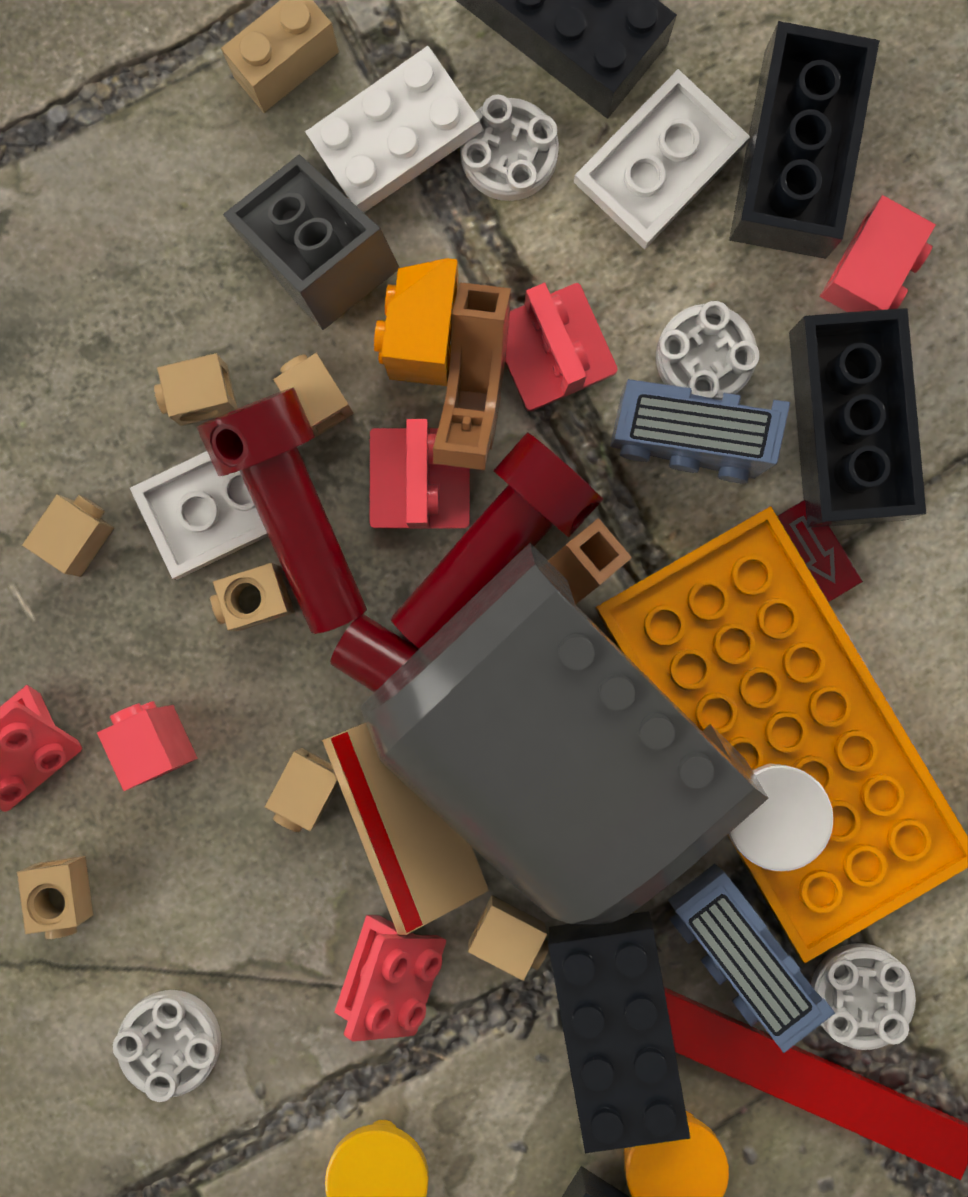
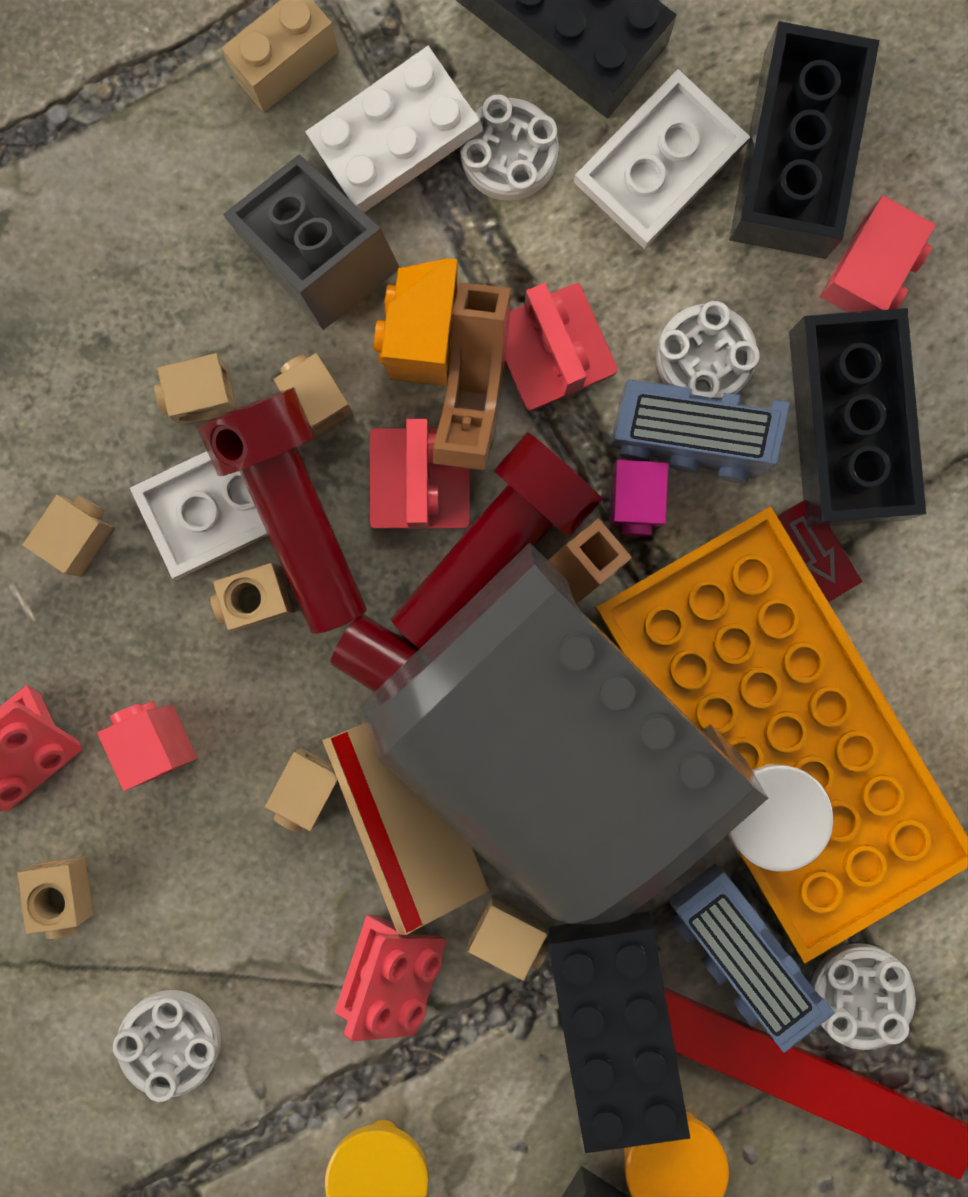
none -> dark pink brick [609,460,668,537]

